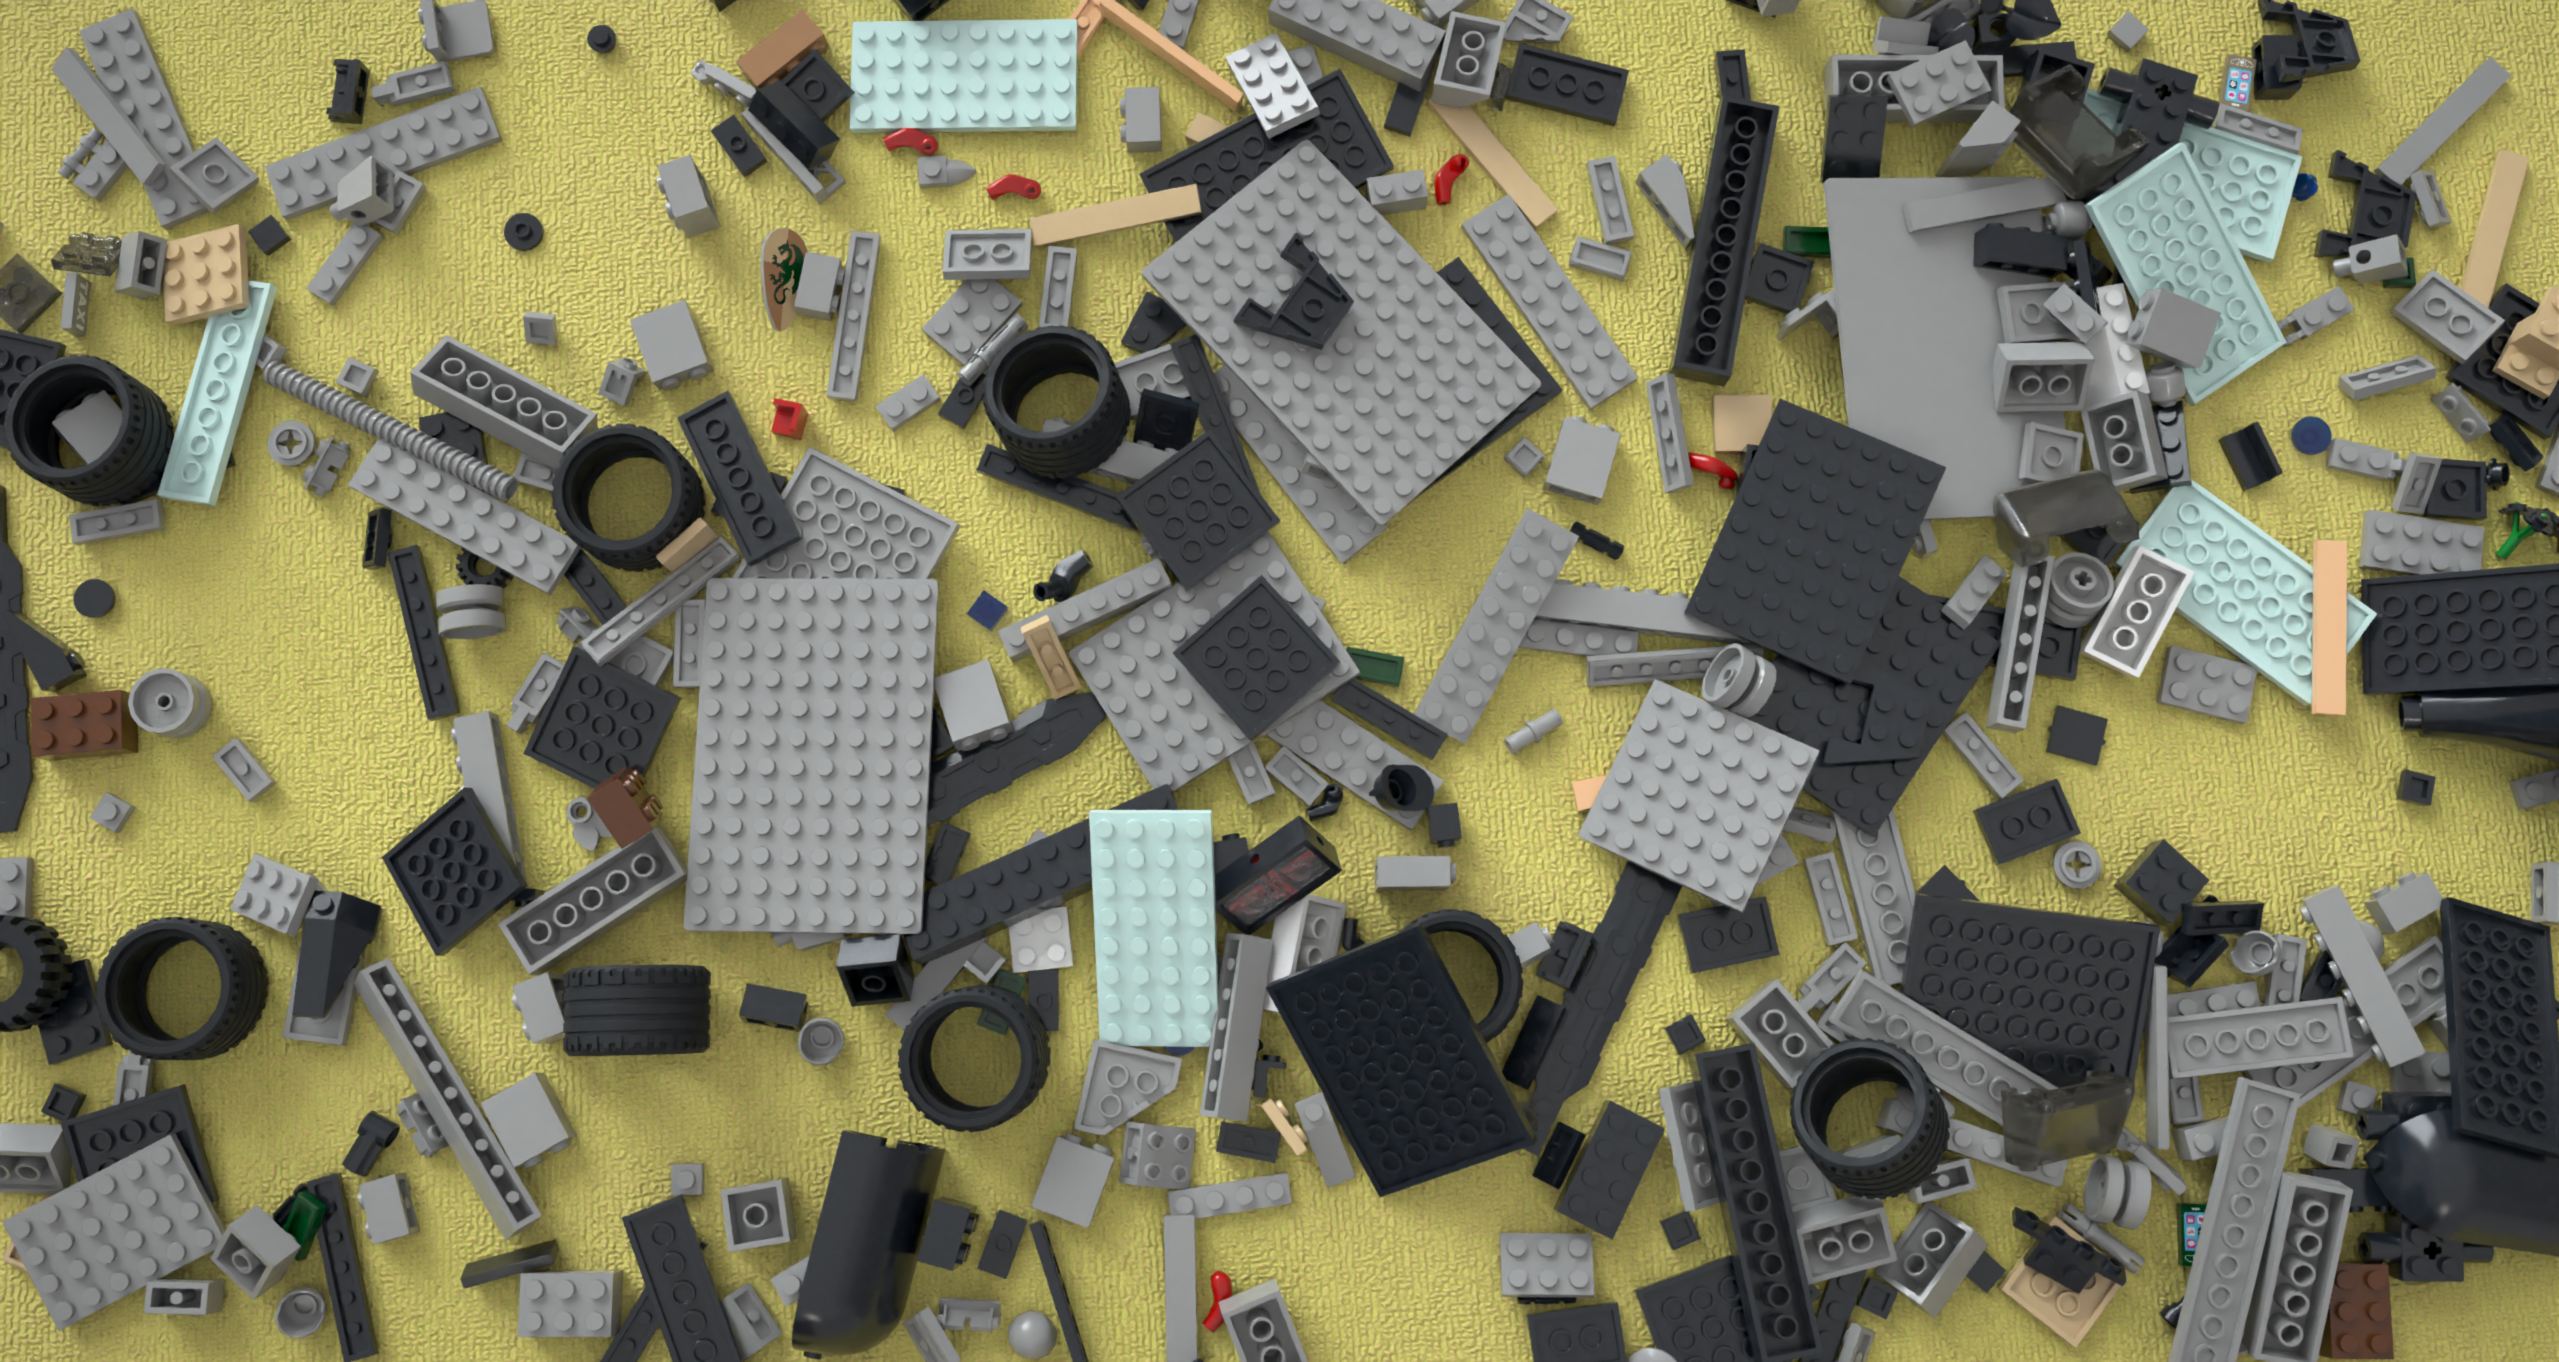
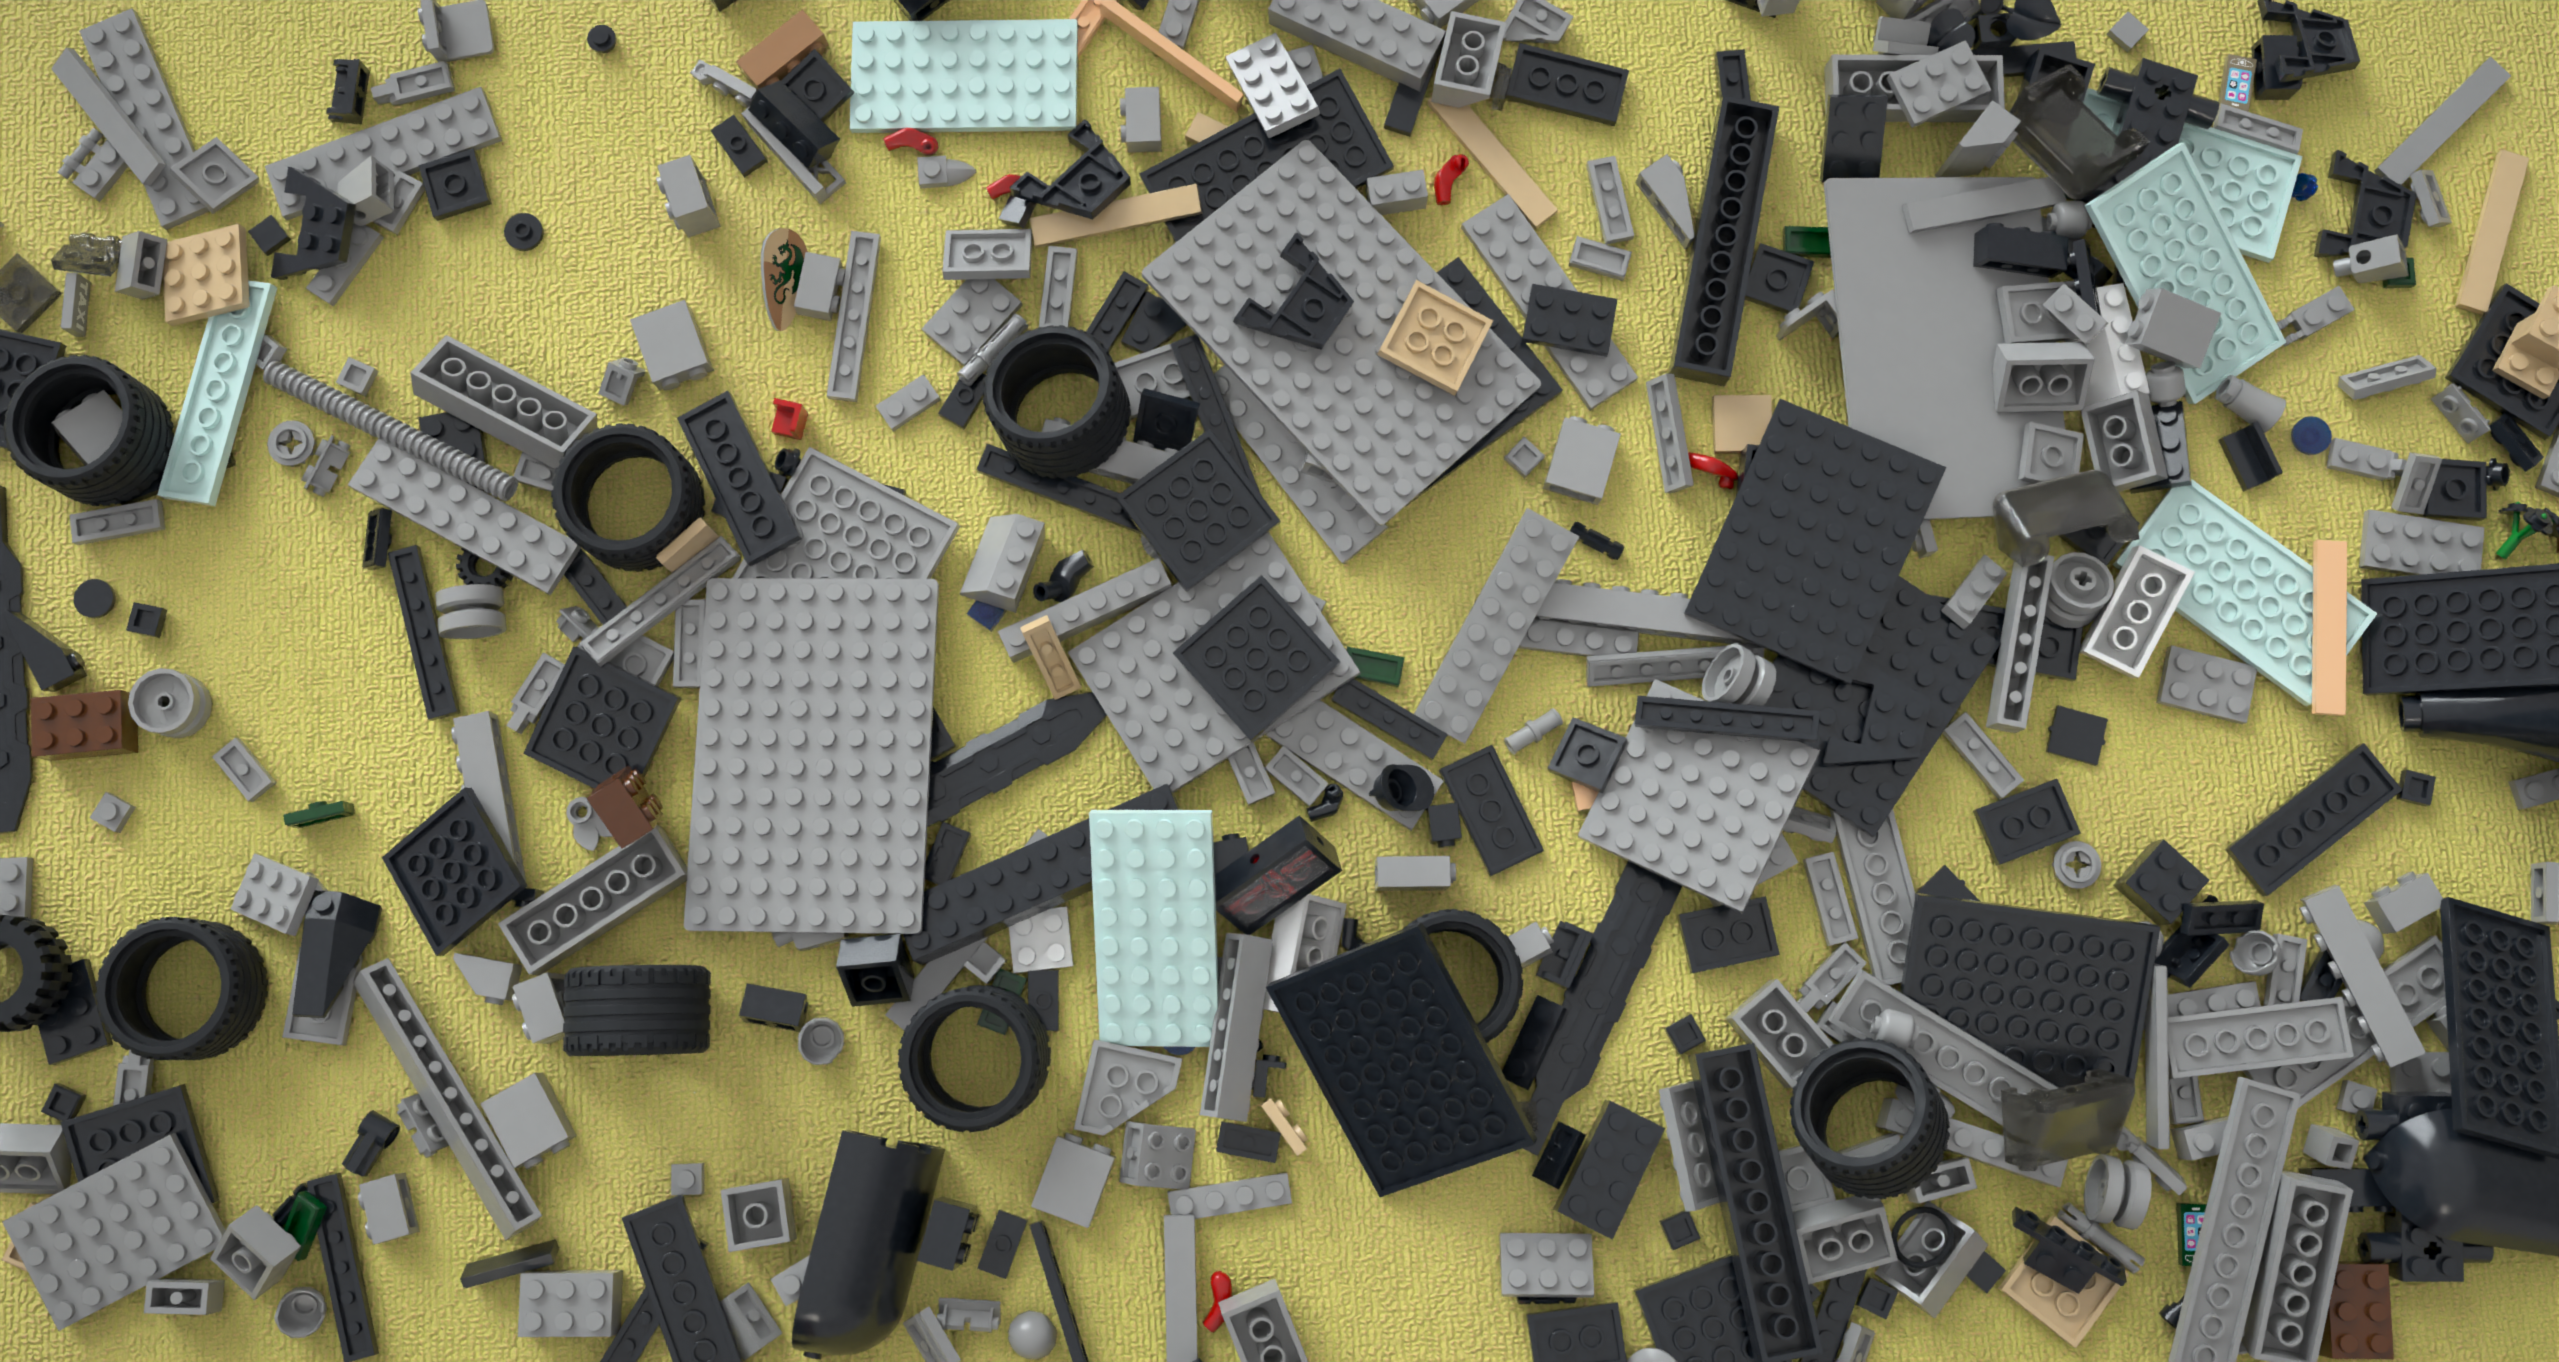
light grey plate [523,311,558,345] -> none
light grey brick [934,659,1014,751] -> none
light grey slope [1294,1091,1356,1188] -> none
light grey plate [2391,269,2505,365] -> none
none -> black plate [126,602,167,638]
none -> black wing [271,167,356,280]
none -> dark green plate [283,801,355,829]
none -> black plate [418,149,492,221]
none -> light grey slope [453,953,523,1005]
none -> black plate [775,448,801,477]
none -> light grey slope [960,514,1045,613]
none -> tile [999,195,1037,228]
none -> black wing [1010,119,1131,220]
none -> black plate [1086,271,1149,352]
none -> tan plate [1377,280,1493,396]
none -> black tile [1439,745,1544,877]
none -> black plate [1522,284,1618,357]
none -> black plate [1548,717,1628,793]
none -> black plate [1634,696,1820,743]
none -> light grey head [1870,1009,1919,1050]
none -> black tyre [1891,1207,1954,1269]
none -> light grey plant [2215,375,2286,433]
none -> black plate [2225,743,2402,897]

